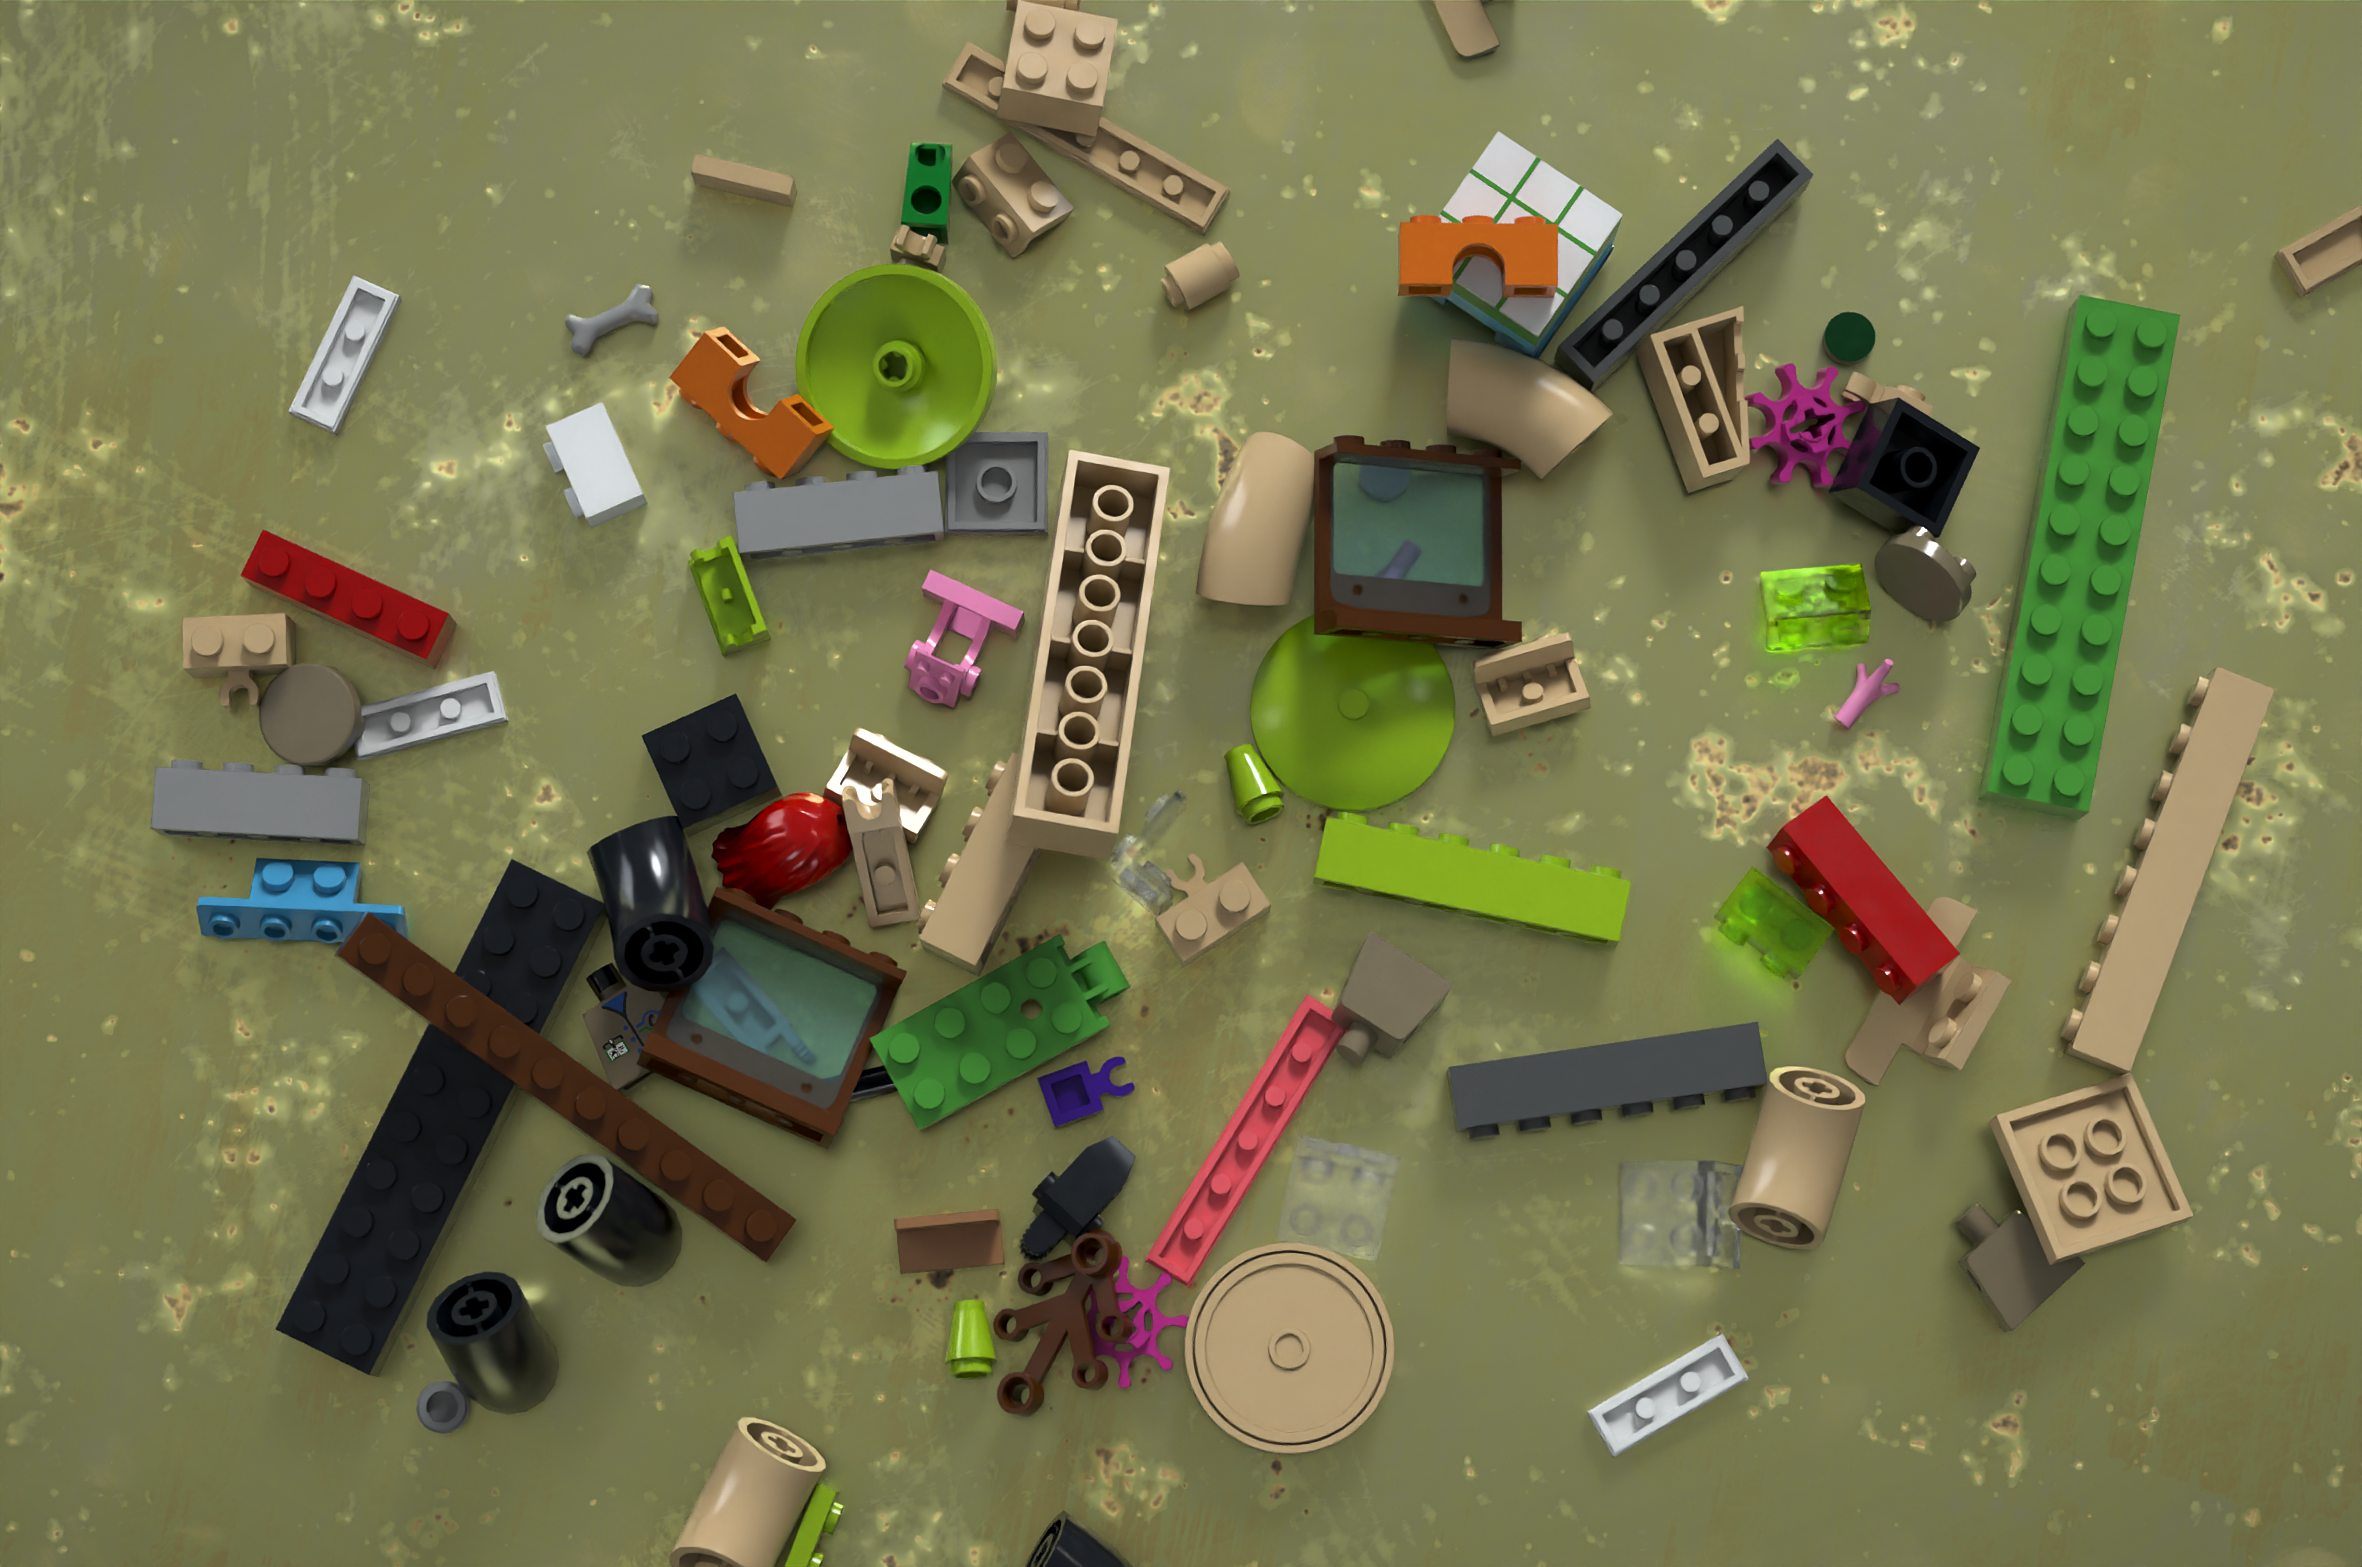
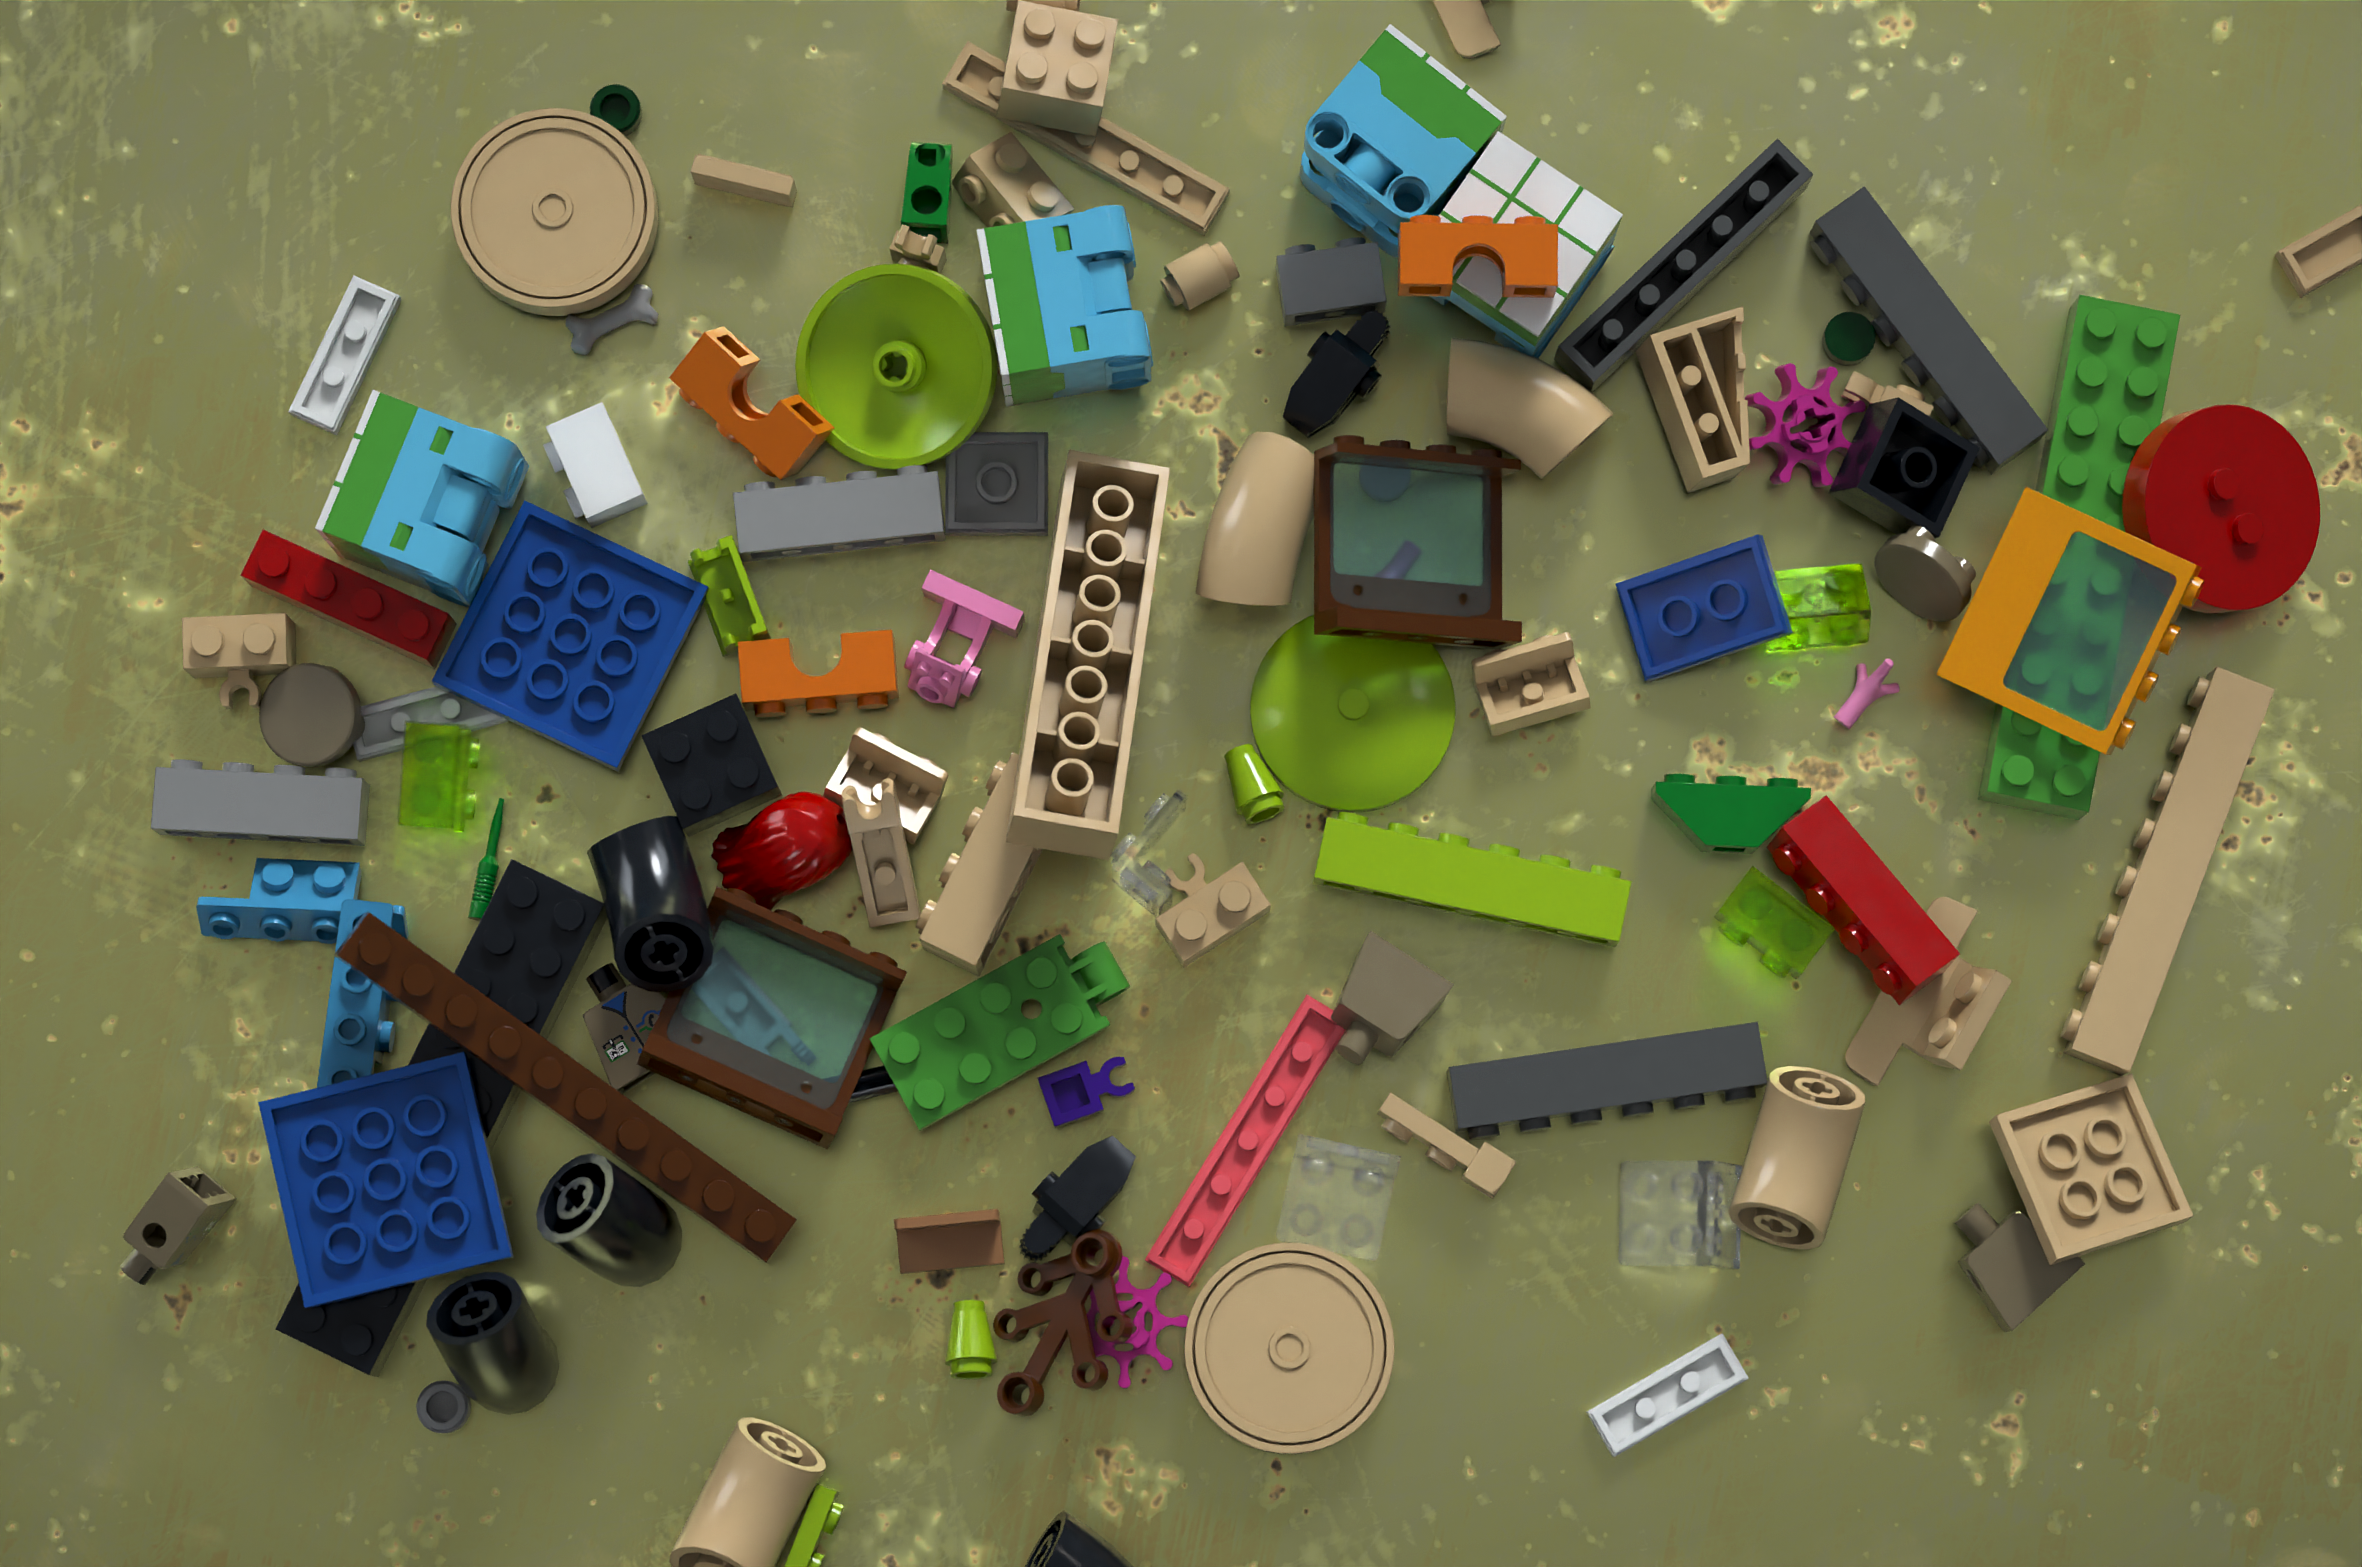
none -> dark tan torso [120,1166,237,1285]
none -> blue plate [258,1052,514,1309]
none -> medium azure piece [315,390,529,608]
none -> dark azure bracket [317,899,397,1088]
none -> clear neon green bracket [397,720,480,832]
none -> blue plate [432,500,709,772]
none -> tan brick [451,108,658,316]
none -> green piece [468,798,504,921]
none -> dark green tile [590,84,642,136]
none -> orange arch [738,630,899,717]
none -> medium azure piece [977,205,1153,407]
none -> light grey brick [1276,237,1386,326]
none -> black hinge [1283,310,1391,438]
none -> medium azure piece [1300,24,1507,258]
none -> tan plate [1377,1093,1516,1199]
none -> blue tile [1616,534,1793,682]
none -> green slope [1651,774,1811,854]
none -> dark grey brick [1810,186,2048,475]
none -> panel [1936,487,2205,755]
none -> red brick [2122,404,2320,613]

